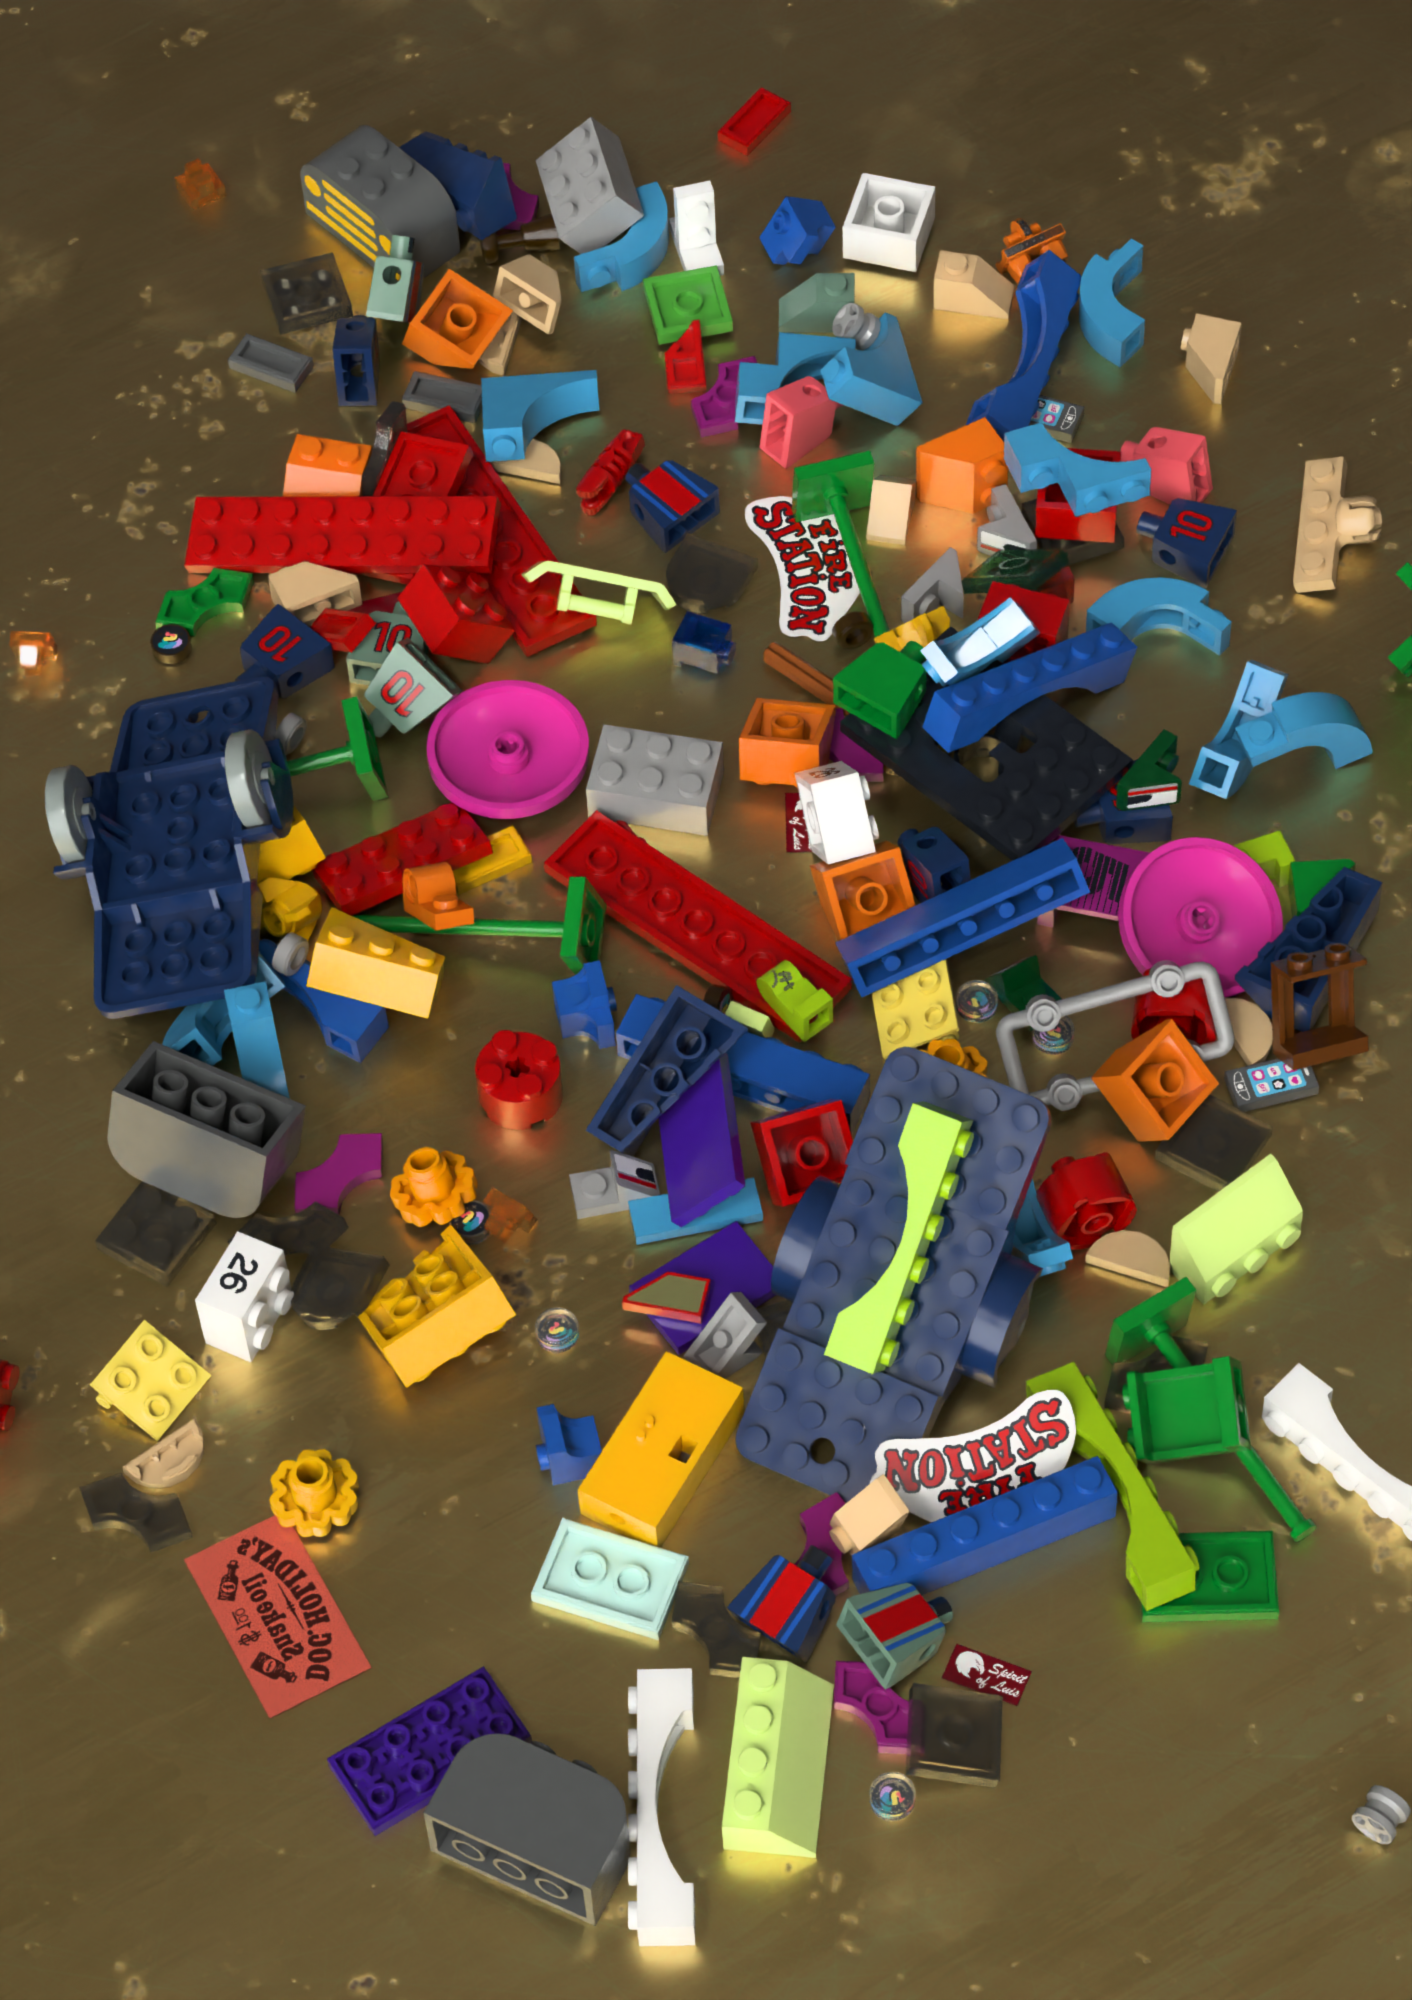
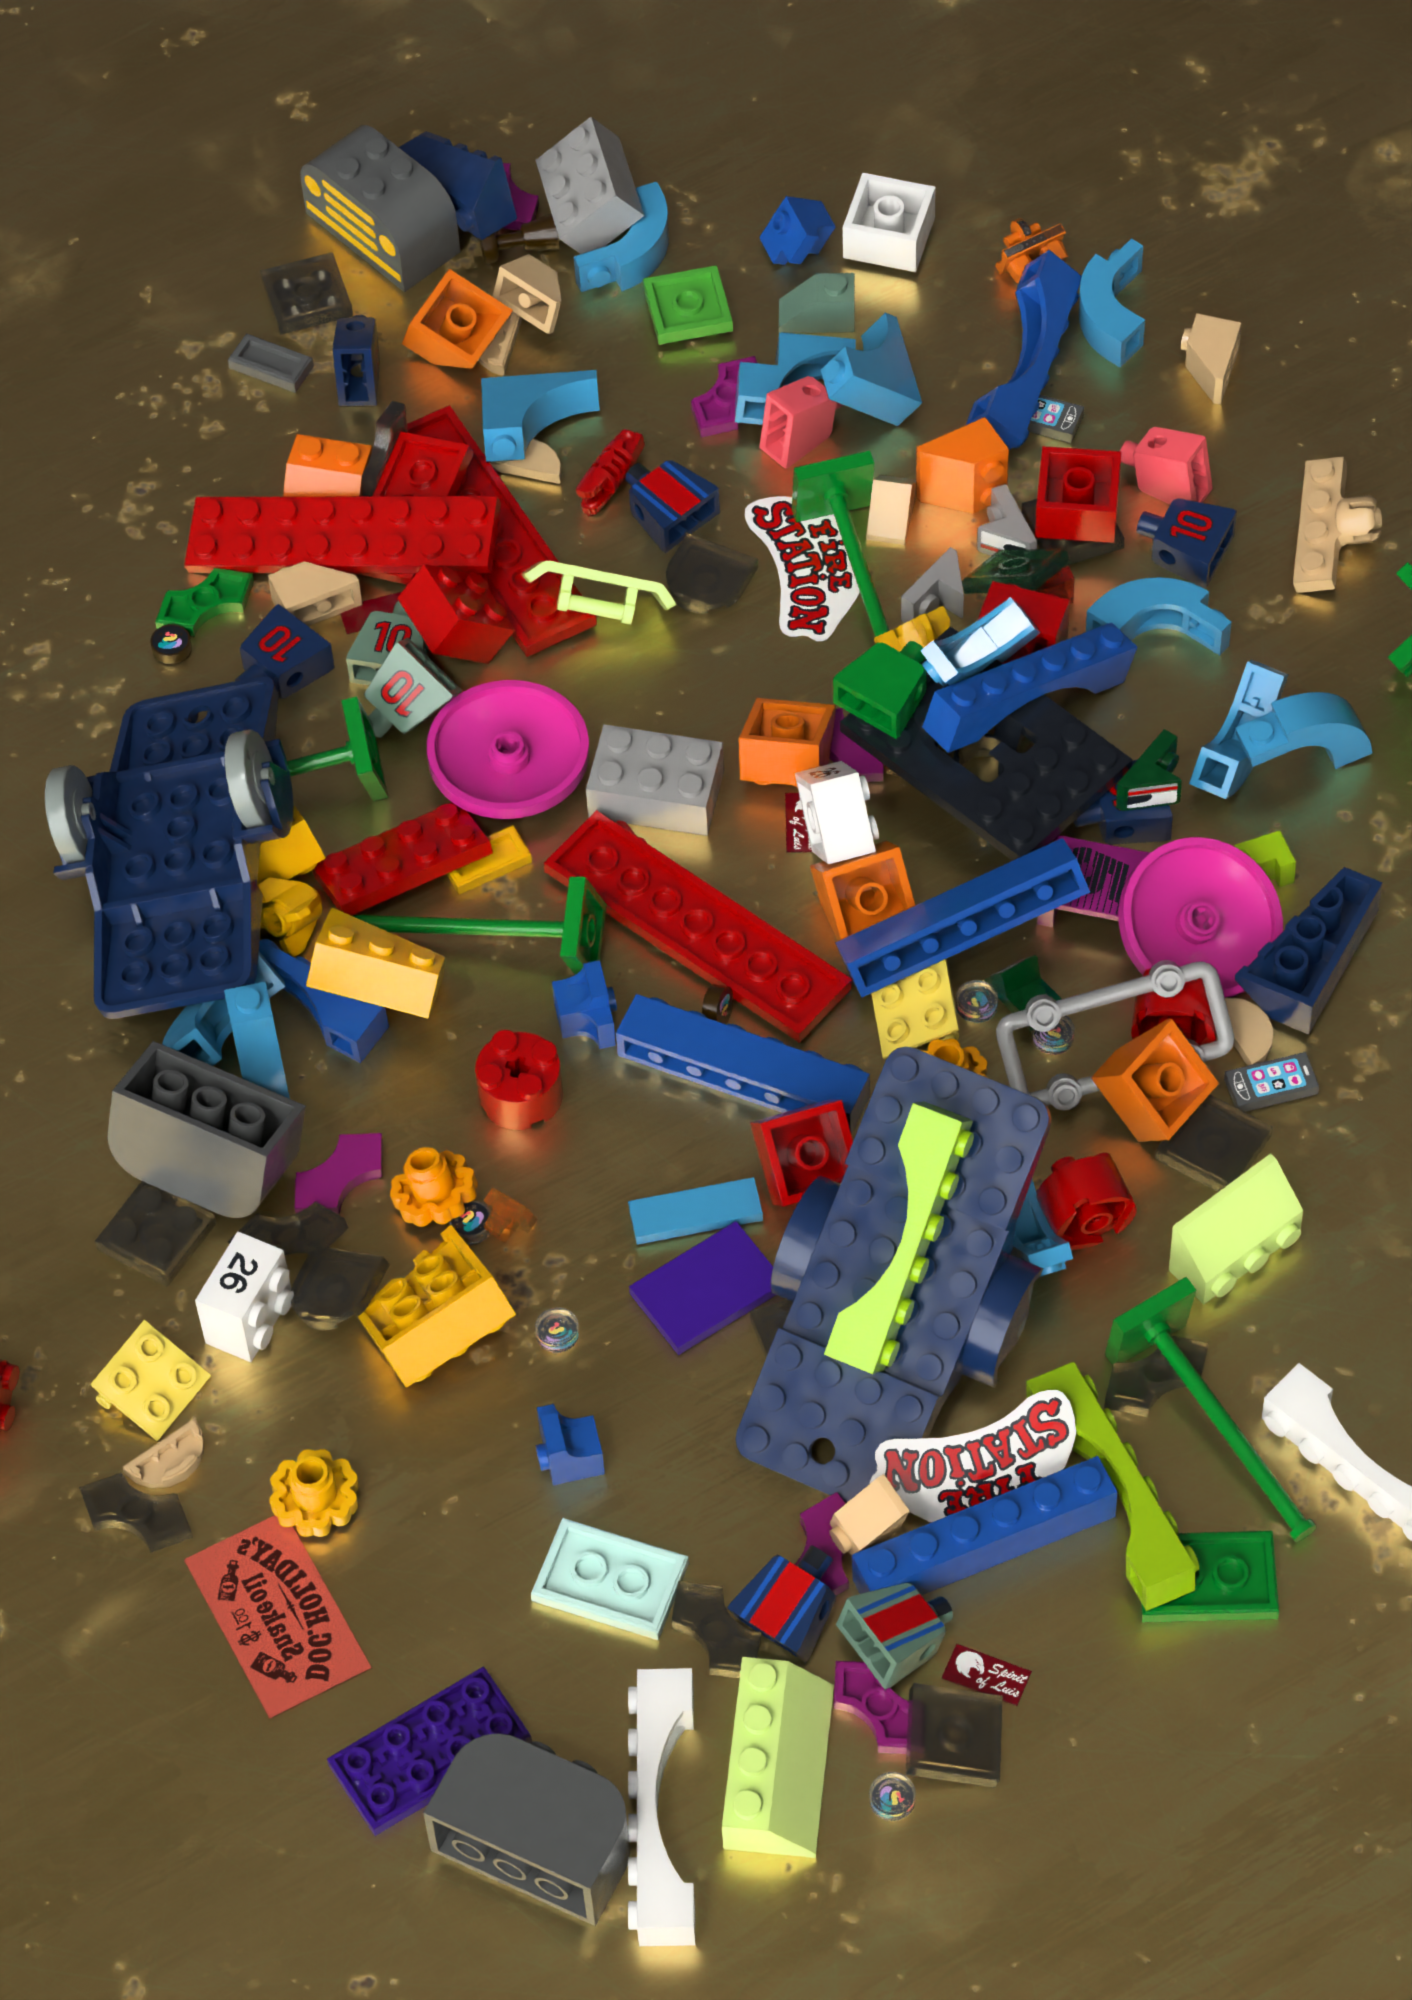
clear orange tile [9,631,57,676] -> none
clear orange tile [175,158,226,211] -> none
light grey tile [272,932,309,976] -> none
light grey tile [275,713,307,755] -> none
red tile [310,608,376,653] -> none
torso [366,235,424,323] -> none
dark grey tile [402,371,482,423] -> none
orange plate [402,862,474,931] -> none
light grey slope [569,1150,660,1219] -> none
yellow brick [578,1351,745,1548] -> none
dark blue wedge [586,985,749,1157] -> none
tile [622,1272,711,1324] -> none
dark purple tile [659,1053,746,1228] -> none
red tile [665,319,706,394] -> none
white bracket [669,180,724,276] -> none
clear blue brick [672,611,736,674] -> none
light grey slope [684,1292,767,1379] -> none
red tile [717,87,791,156] -> none
yellowish green tile [725,1001,775,1038] -> none
lime leg [756,960,833,1042] -> none
dark orange axle [763,642,850,716] -> none
light grey wheel [832,303,881,350] -> none
dark brown tile [832,611,873,649] -> none
dark blue torso [897,827,971,903] -> none
tan slope [933,250,1015,319] -> none
dark azure arch [1004,422,1151,517] -> none
tan tile [1085,1230,1170,1288] -> none
green panel [1122,1356,1251,1464] -> none
reddish brown panel [1271,943,1369,1070] -> none
green slope [1288,859,1356,918] -> none
light grey wheel [1352,1785,1411,1845] -> none

